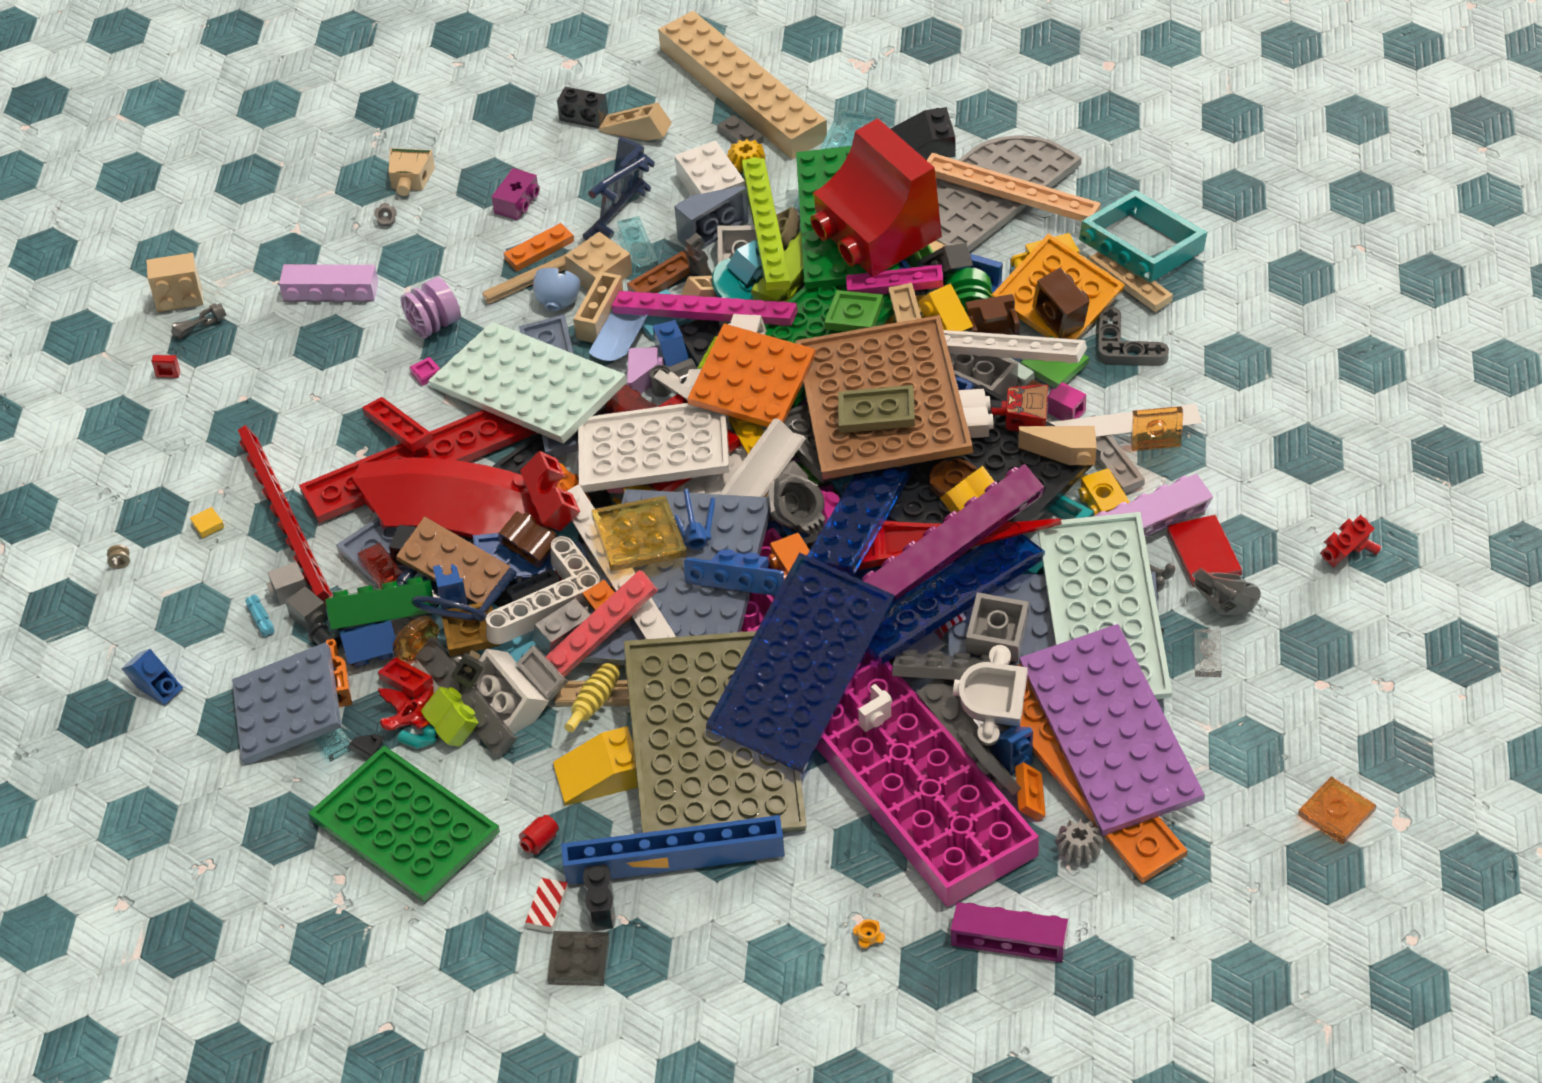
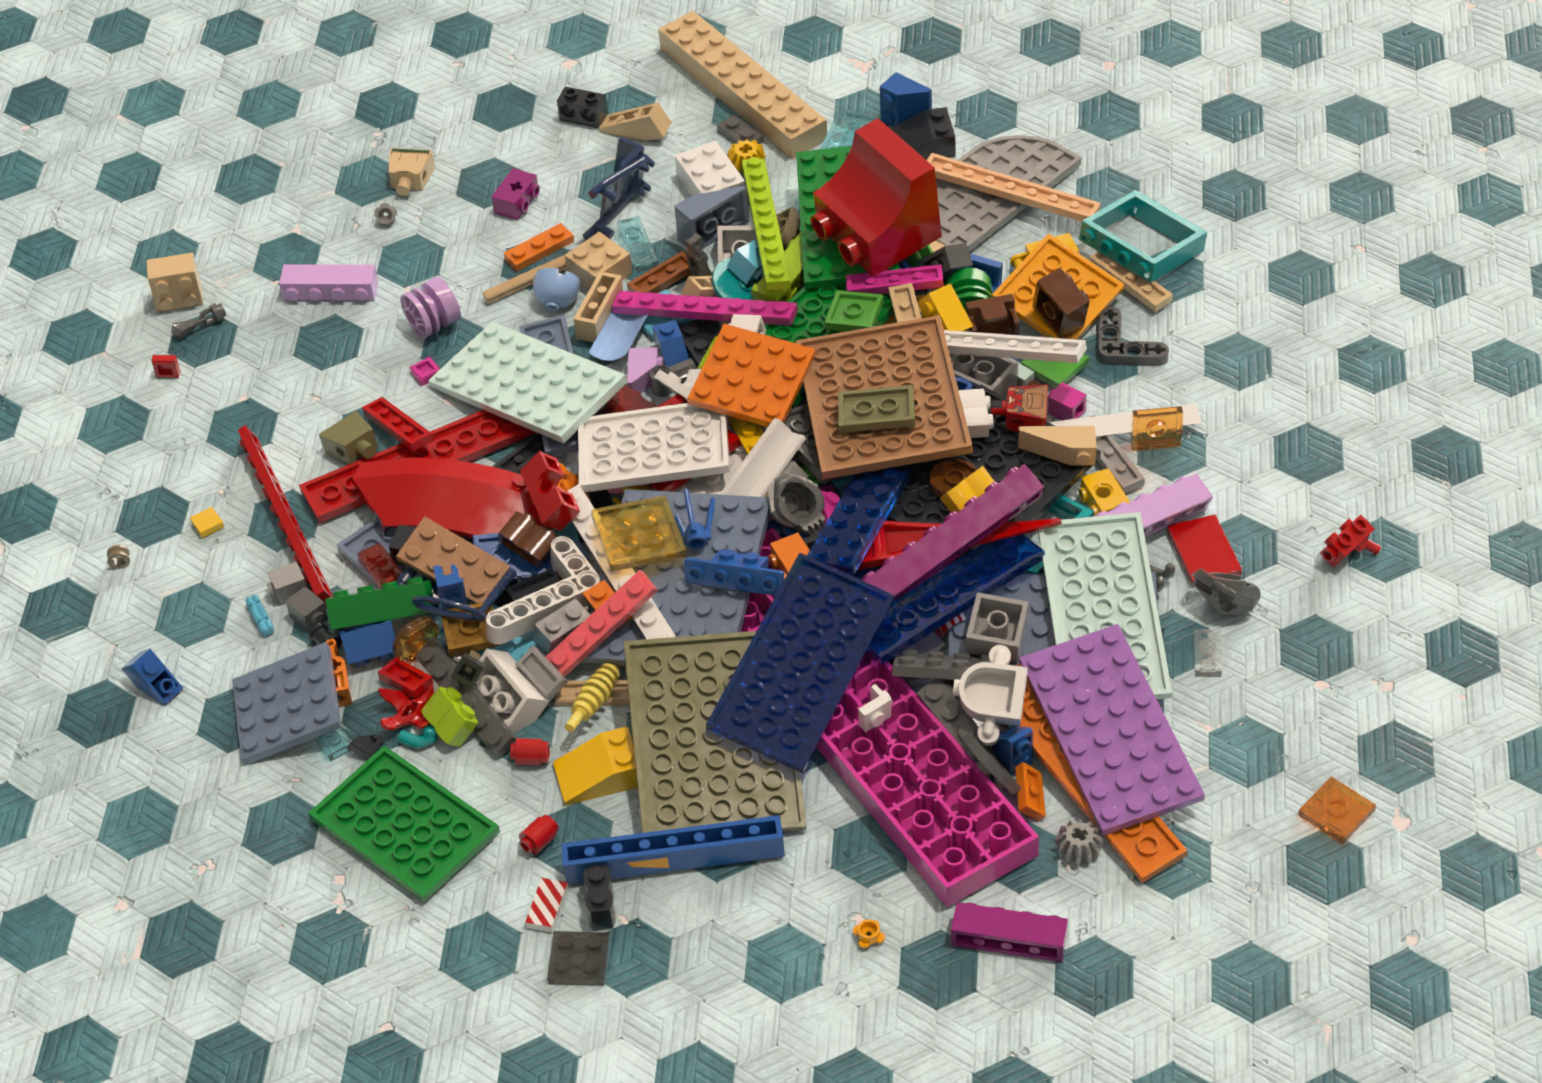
none -> olive torso [319,411,378,464]
none -> red brick [510,738,550,765]
none -> blue slope [879,72,932,127]

